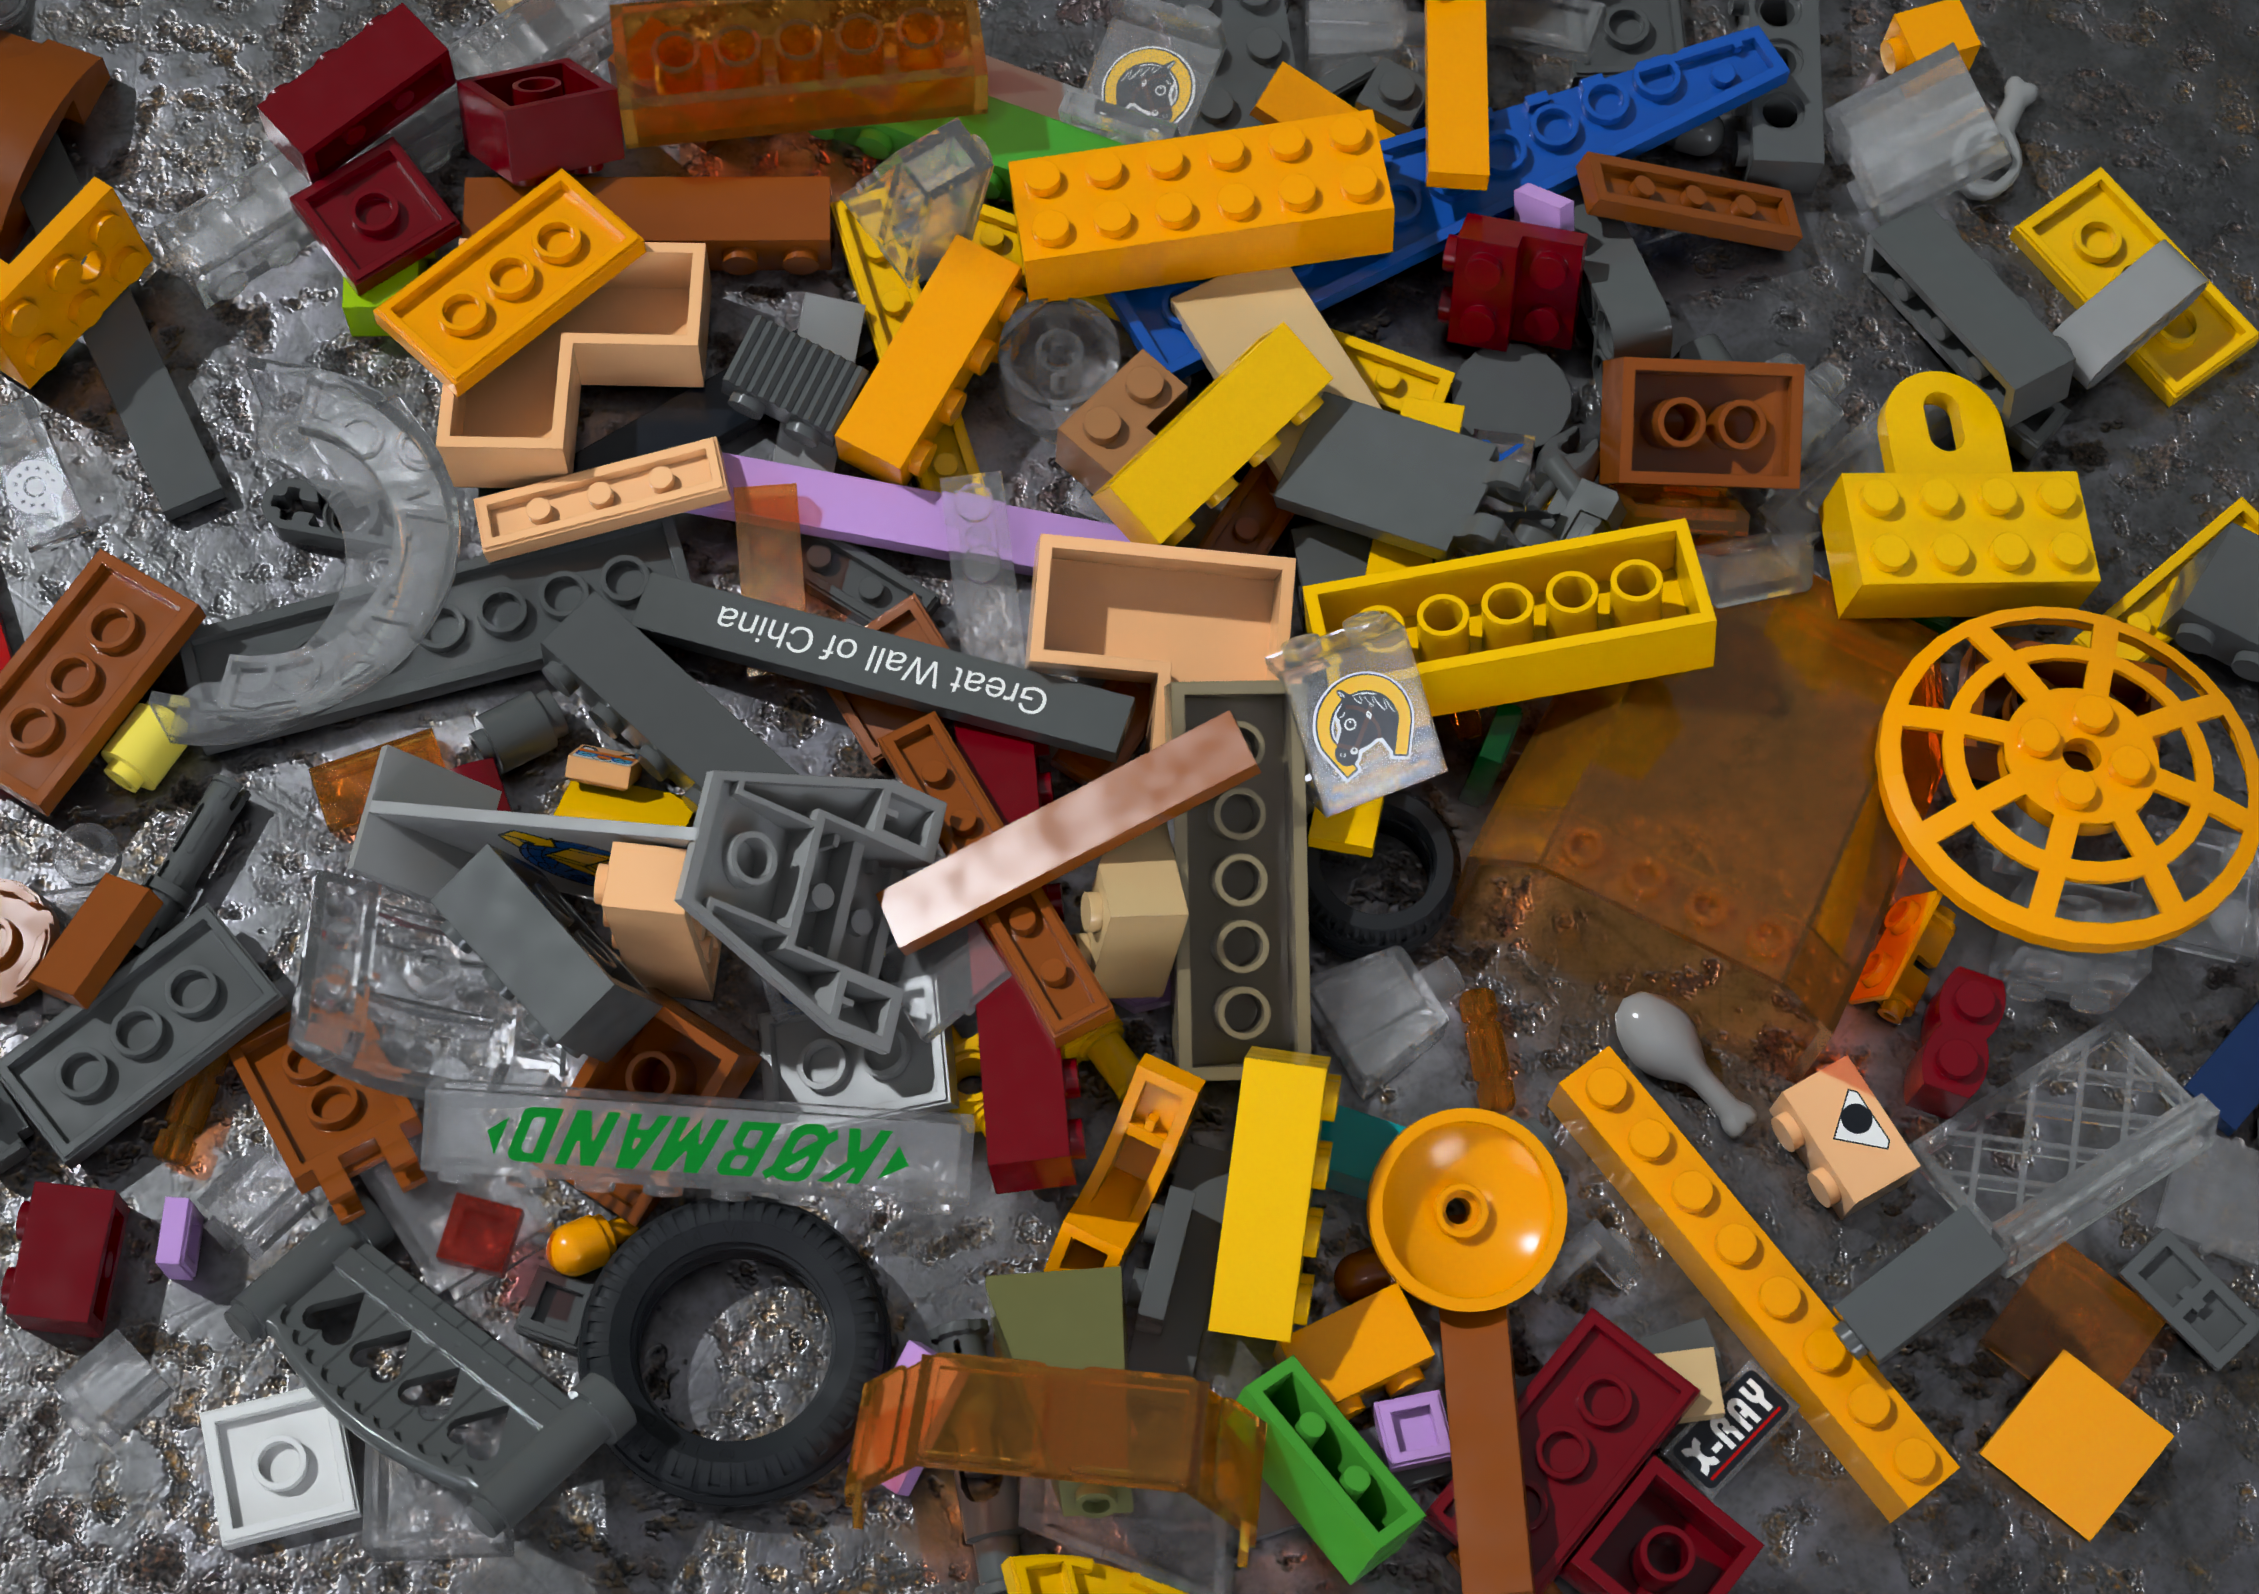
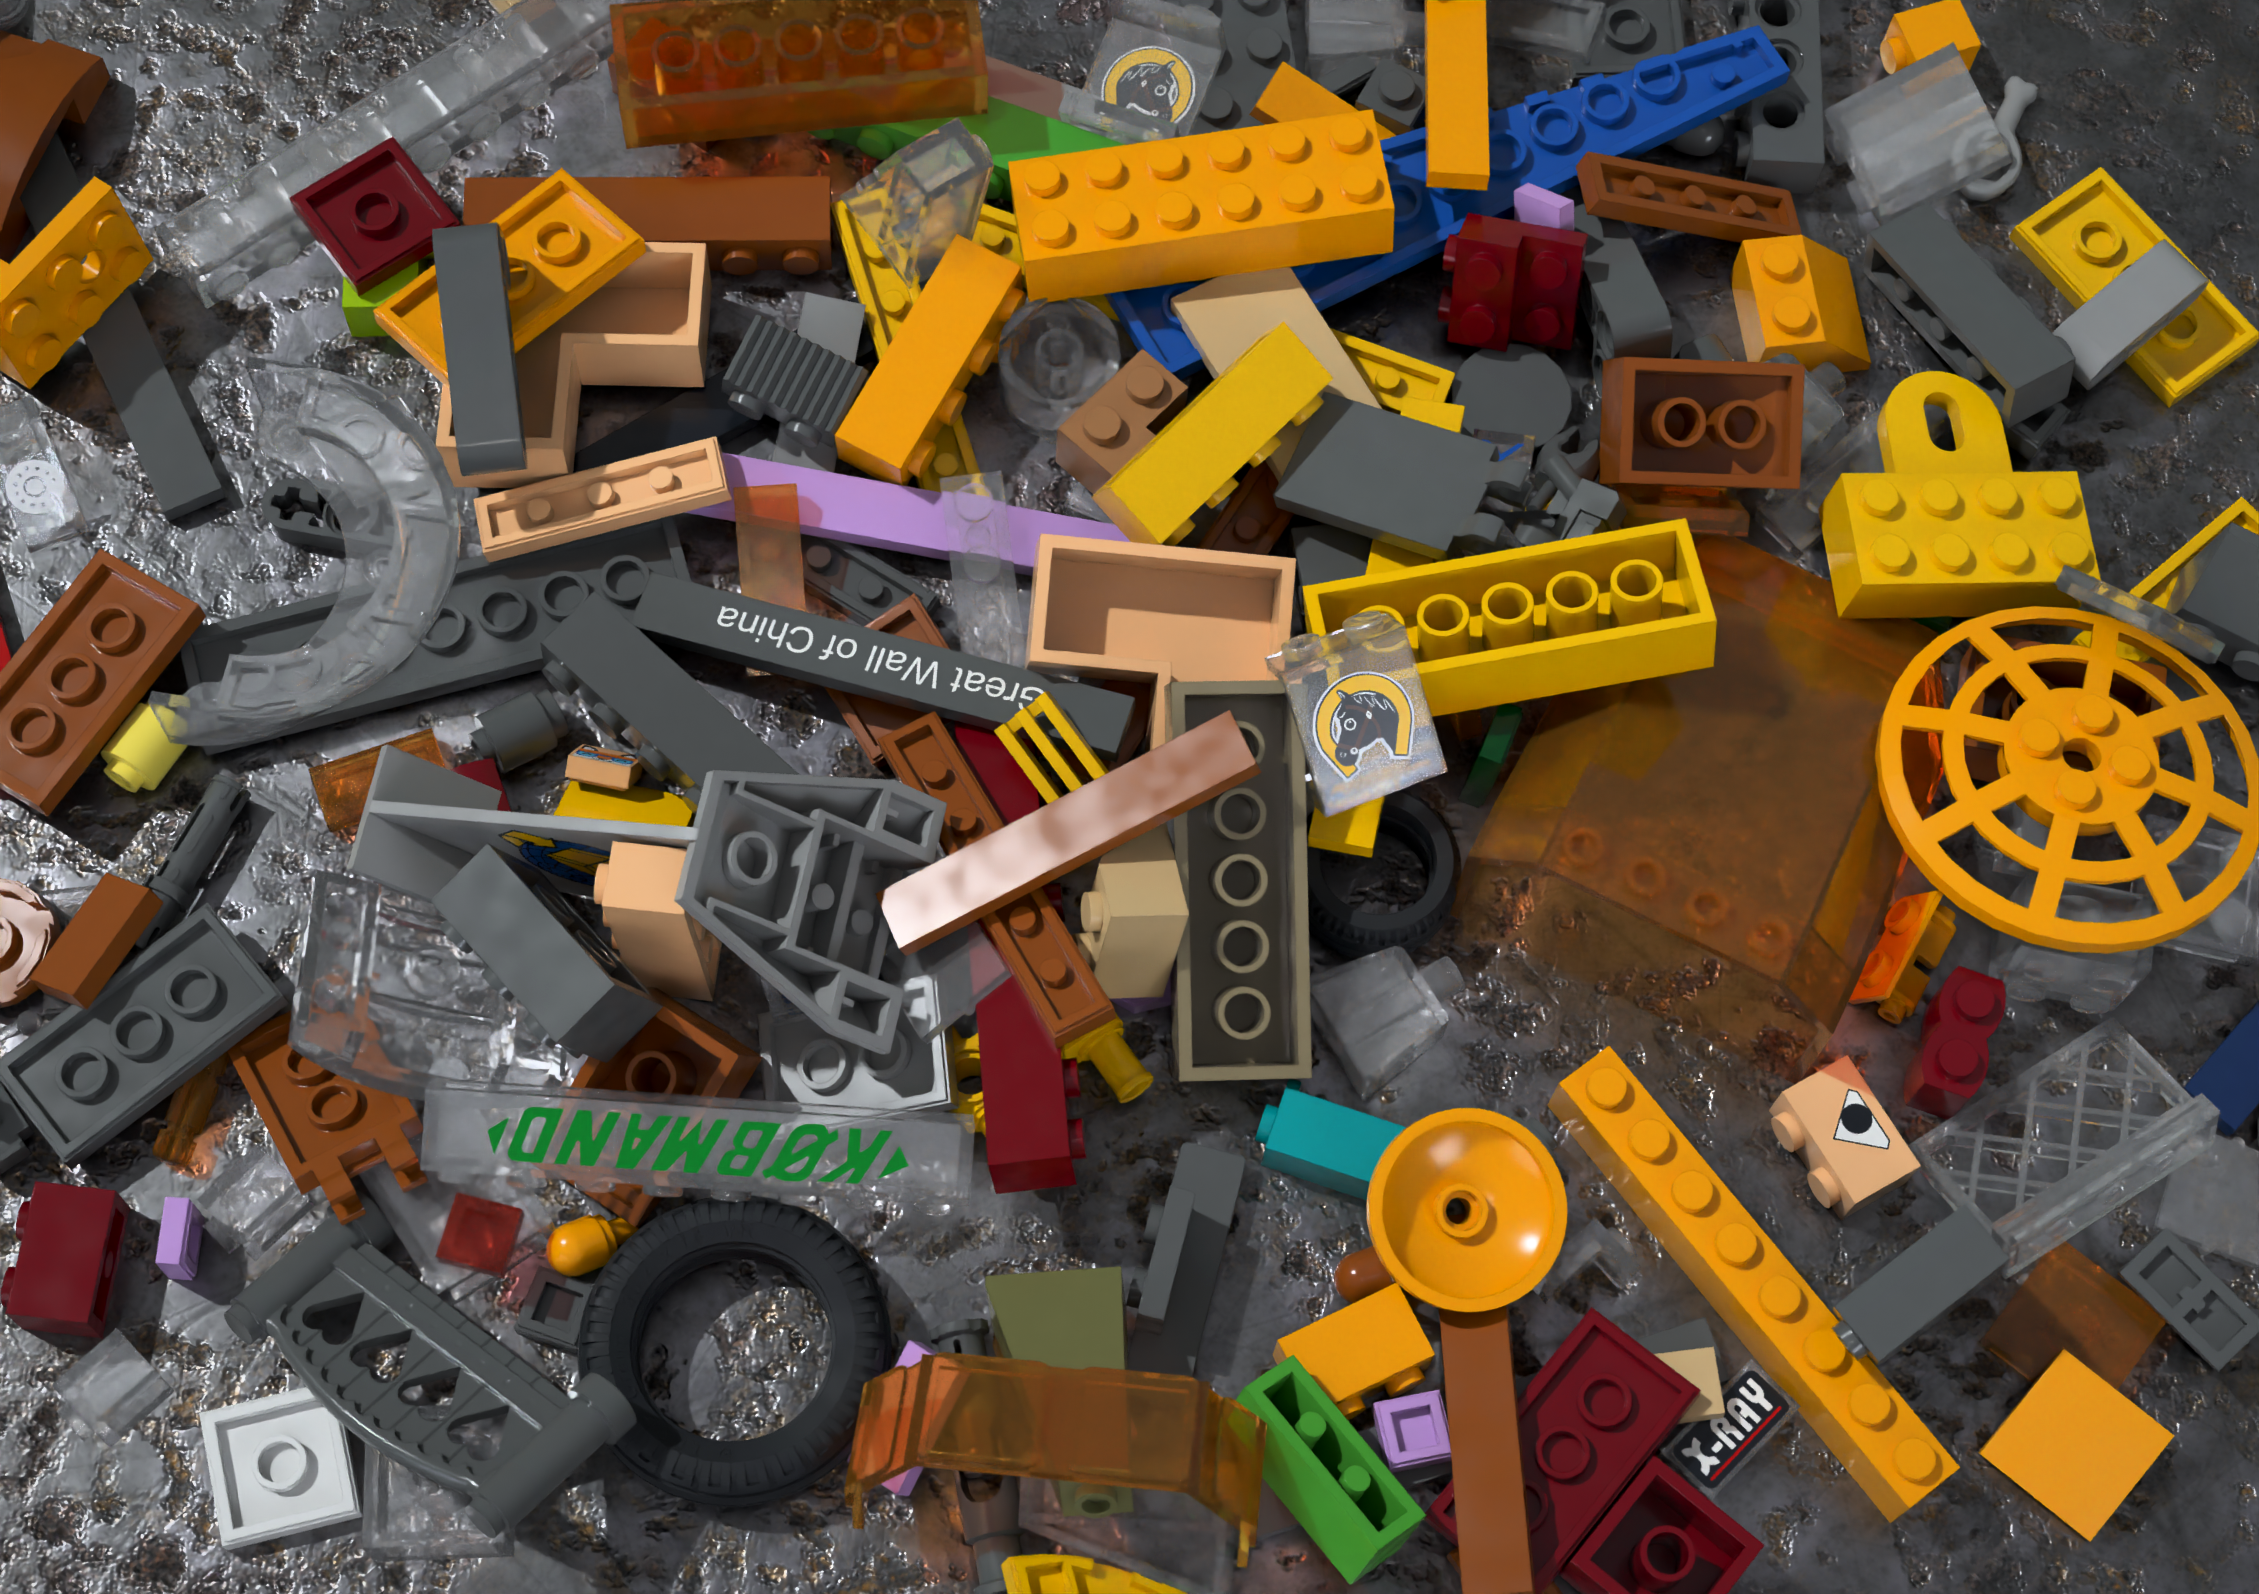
clear tile [52,823,123,891] -> none
dark red brick [257,2,457,184] -> none
dark red brick [456,57,625,187] -> none
light orange arch [1043,1053,1206,1272] -> none
yellow brick [1208,1046,1342,1343] -> none
clear orange axle [1459,988,1516,1114] -> none
light grey piece [1615,991,1758,1139] -> none
clear slope [1695,531,1814,609] -> none
none -> dark grey beam [432,222,527,476]
none -> yellow tile [994,691,1109,804]
none -> light orange slope [1729,235,1871,376]
none -> clear tile [2054,565,2225,665]

